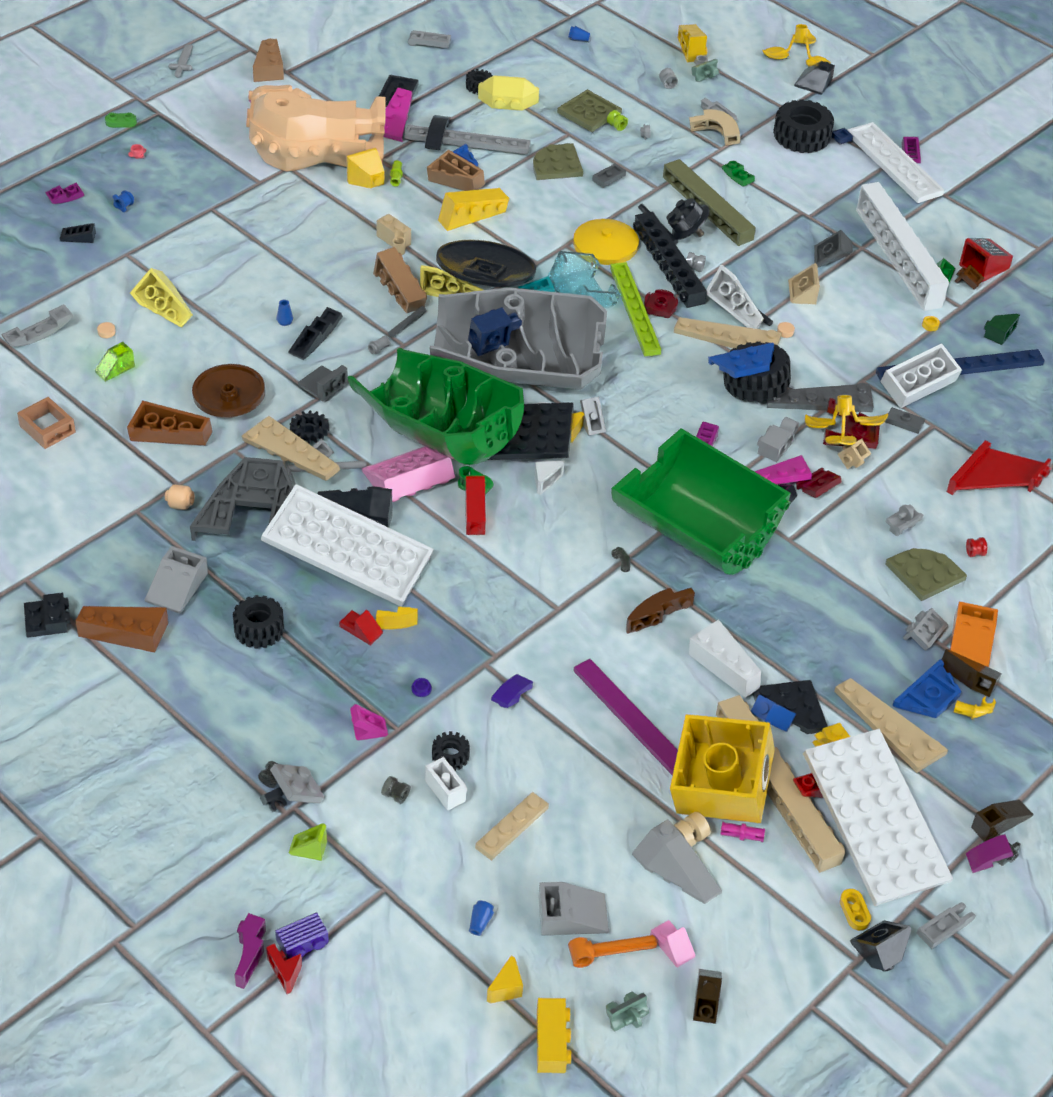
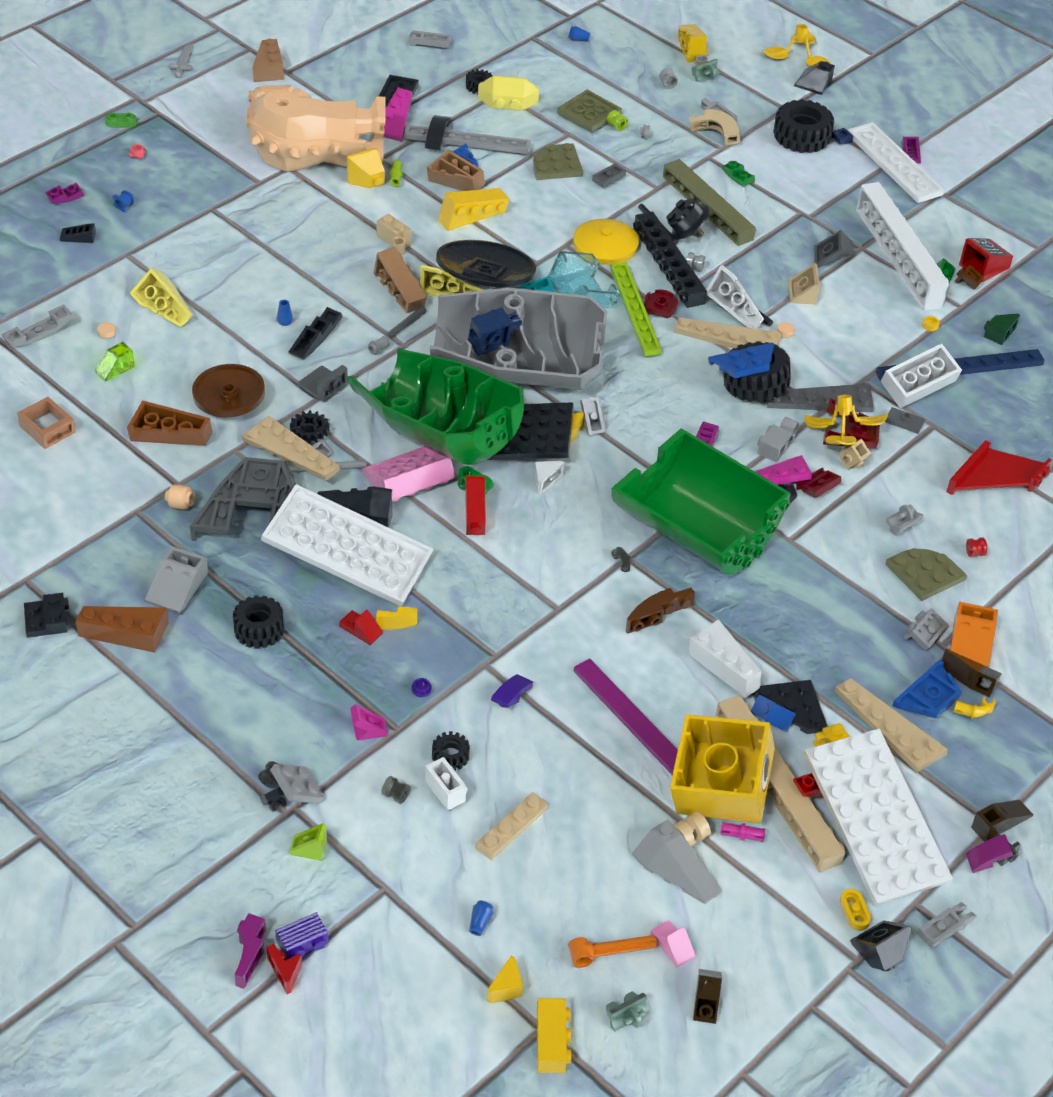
light grey slope [538,882,609,935] -> none

